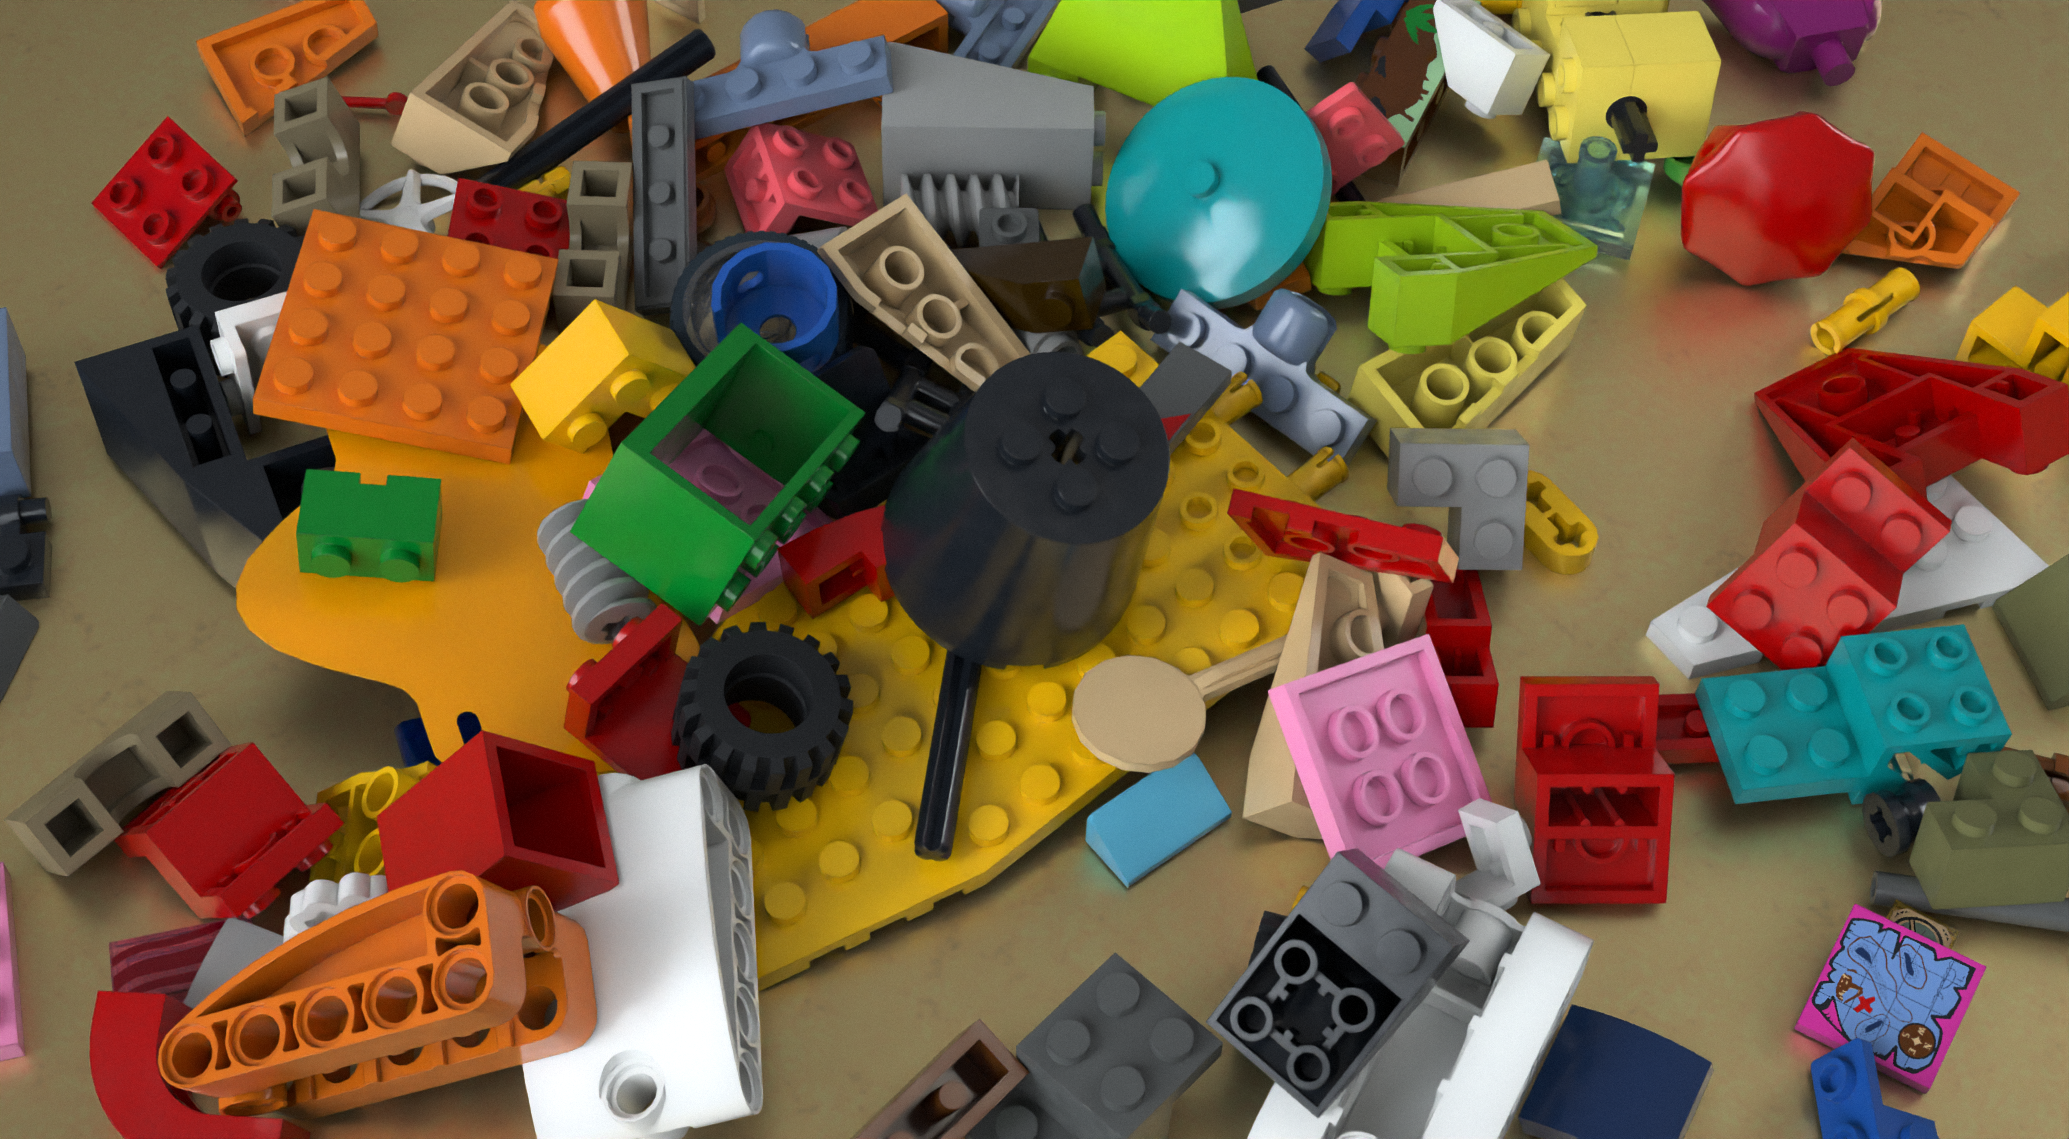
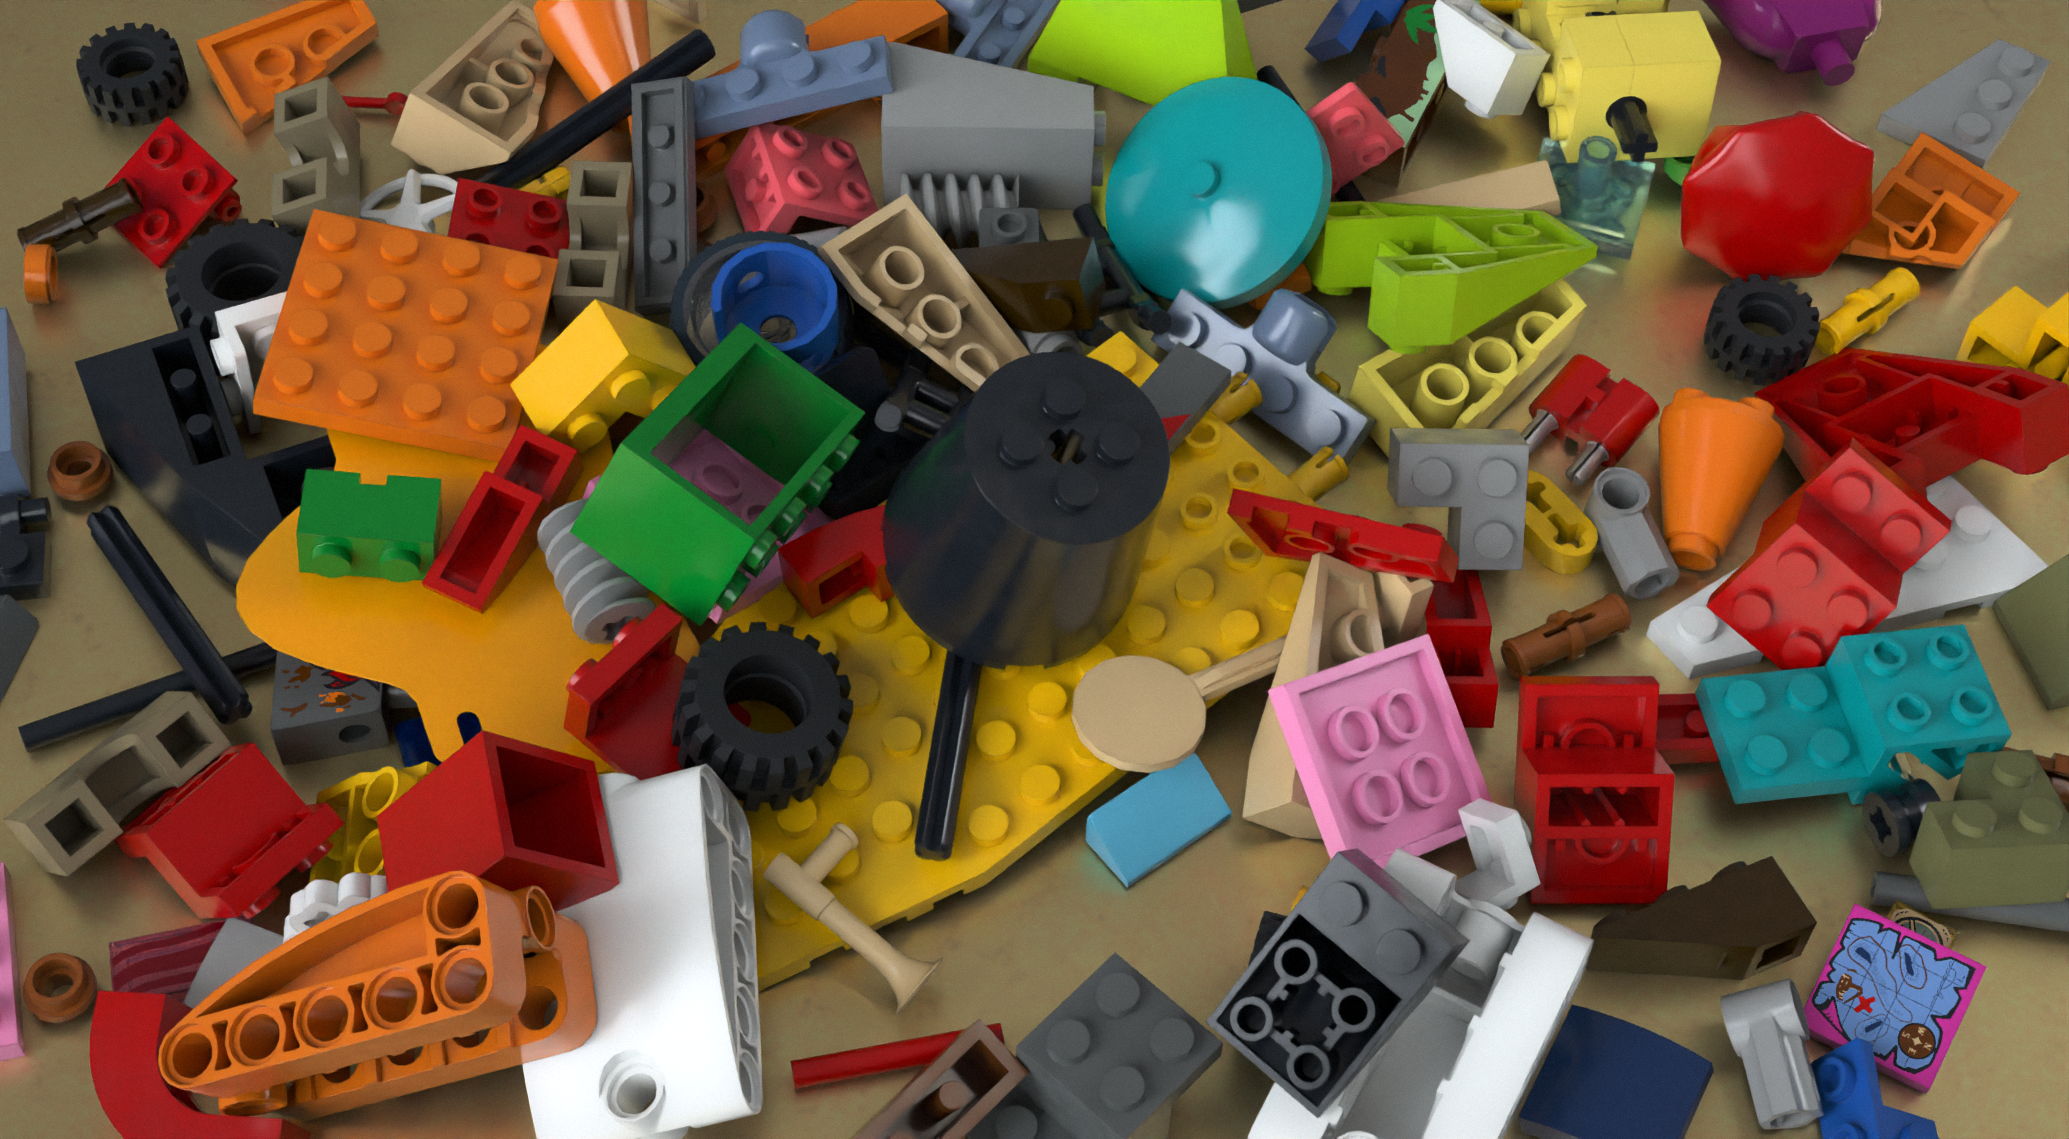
none -> dark brown pin [17,177,143,252]
none -> black bar [18,642,277,752]
none -> dark orange plate [23,953,97,1023]
none -> orange tile [24,244,58,304]
none -> dark orange plate [47,441,113,501]
none -> black tyre [76,23,189,127]
none -> black axle [86,506,253,726]
none -> dark grey torso [270,650,418,765]
none -> red slope [422,424,584,614]
none -> tan piece [763,823,944,1016]
none -> red bar [790,1023,1005,1089]
none -> dark orange pin [1501,593,1632,679]
none -> red piece [1520,354,1660,486]
none -> light grey piece [1583,467,1680,601]
none -> dark brown slope [1585,856,1817,980]
none -> orange cone [1658,388,1785,571]
none -> black tyre [1704,274,1820,386]
none -> light grey piece [1720,978,1824,1130]
none -> light grey wing [1876,39,2051,170]

